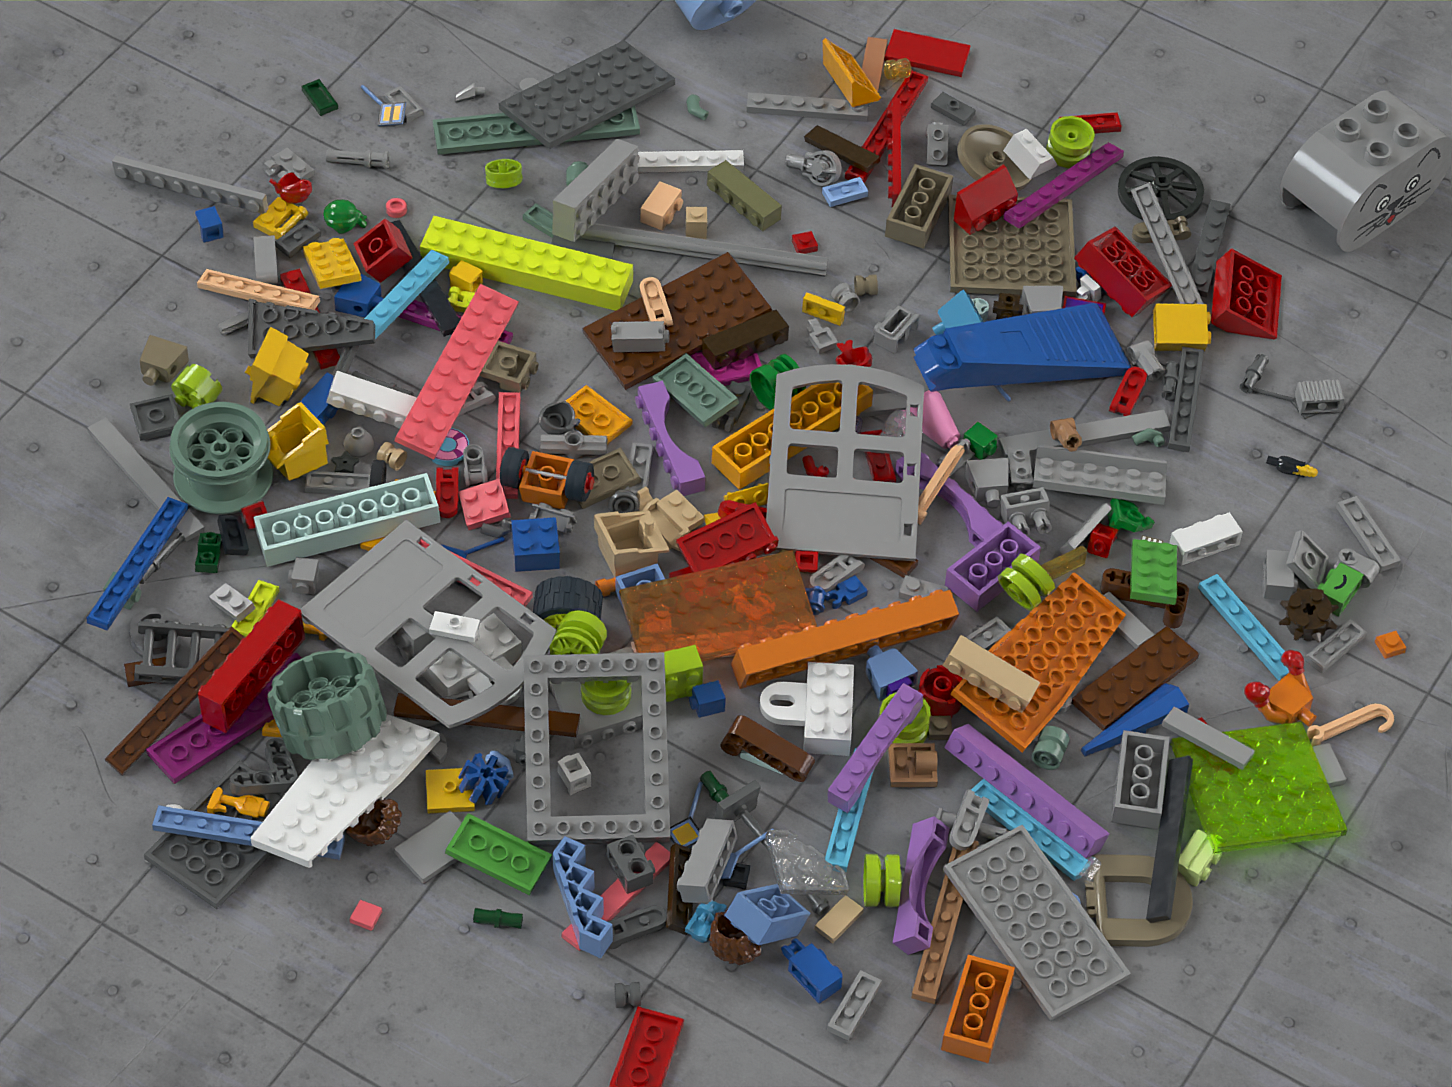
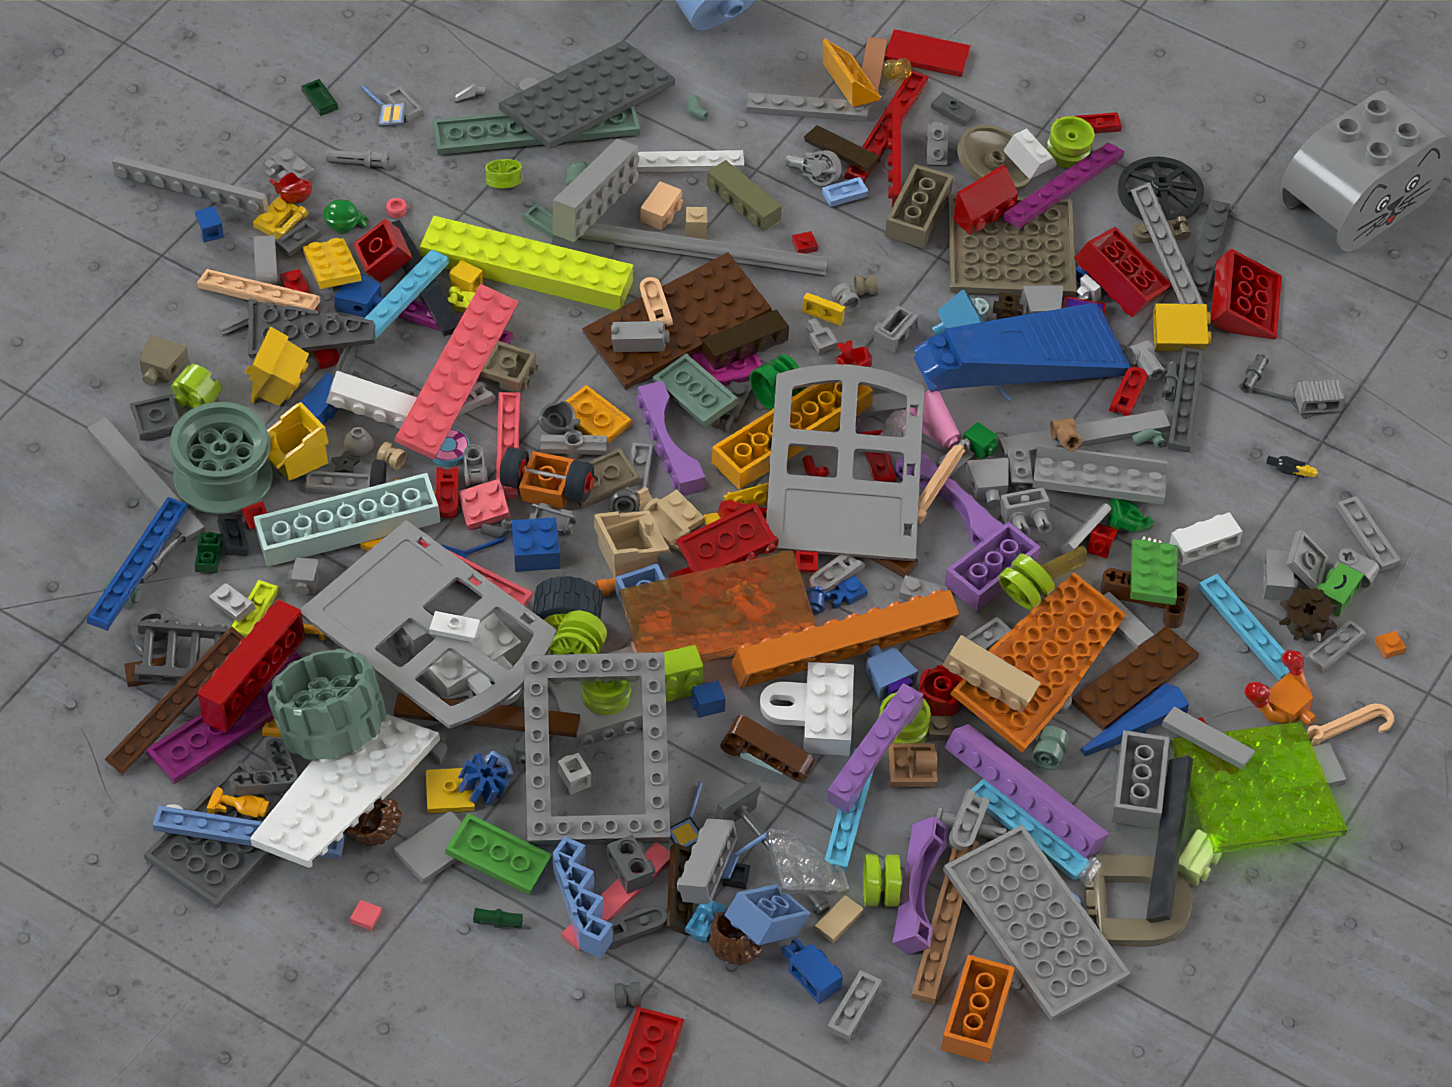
dark green pin [700,771,729,803] -> none

